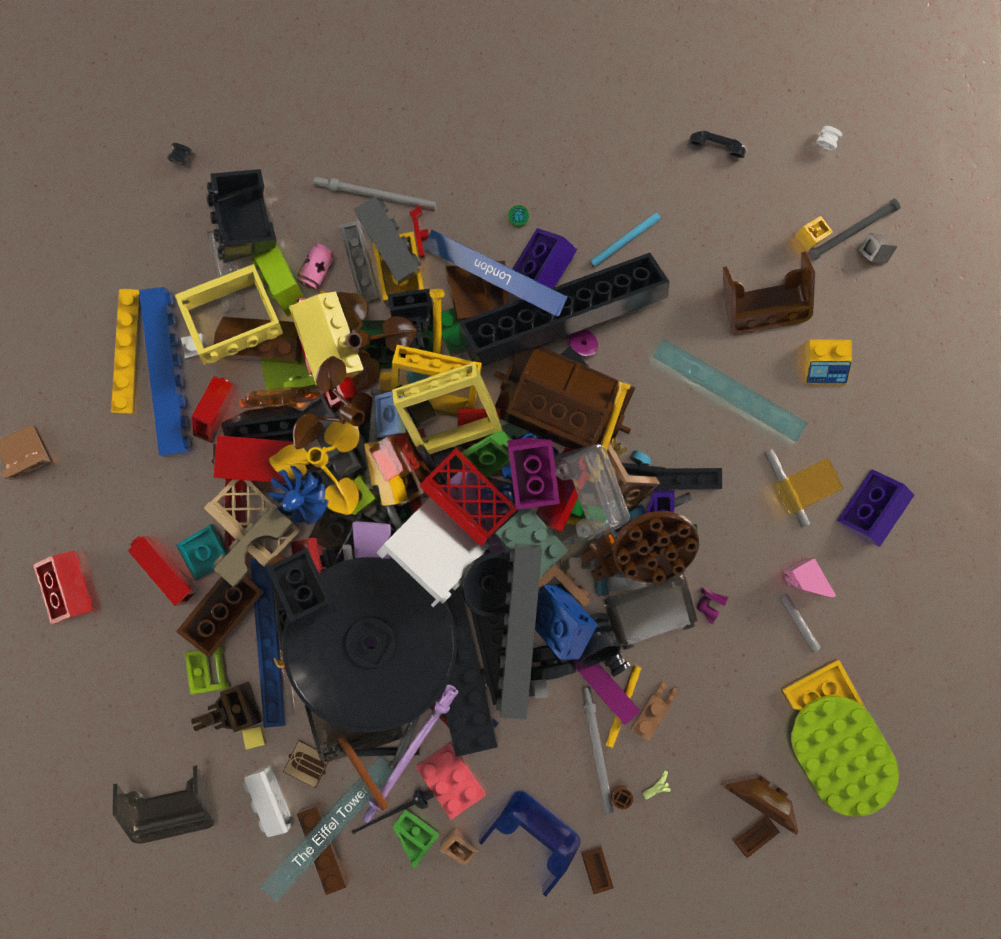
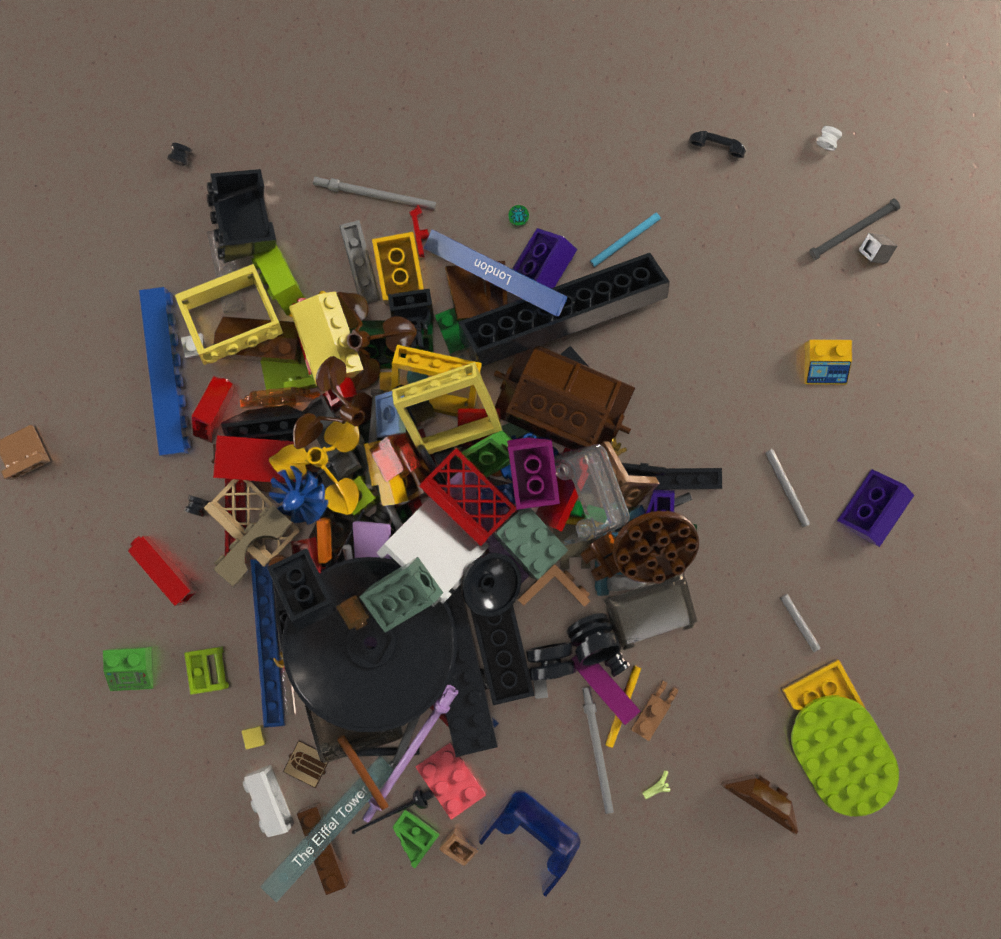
red slope [33,550,93,625] -> none
yellow plate [111,289,141,414] -> none
clear smoke windscreen [112,765,214,844] -> none
teal tile [176,524,228,581] -> none
reddish brown slope [176,574,264,658] -> none
dark brown brick [191,682,262,733] -> none
bright pink piece [297,243,334,290] -> none
dark grey brick [354,196,421,285] -> none
yellow bar [430,289,444,354] -> none
dark grey brick [496,543,542,720] -> none
blue piece [535,585,598,660] -> none
magenta piece [569,329,598,357] -> none
reddish brown tile [581,846,614,894] -> none
yellow bar [587,381,631,483] -> none
reddish brown wheel [611,785,633,810] -> none
medium azure tile [630,450,651,465] -> none
clear light blue tile [653,339,808,441] -> none
magenta piece [697,587,729,624] -> none
reddish brown windscreen [723,251,815,334] -> none
reddish brown tile [733,815,780,858] -> none
clear yellow piece [775,458,843,515] -> none
bright pink slope [784,558,836,598] -> none
yellow slope [795,216,833,251] -> none
none -> bright green slope [103,646,153,691]
none -> black wheel [184,495,209,517]
none -> orange tile [317,517,332,563]
none -> clear orange brick [336,595,369,630]
none -> sand green piece [360,557,443,632]

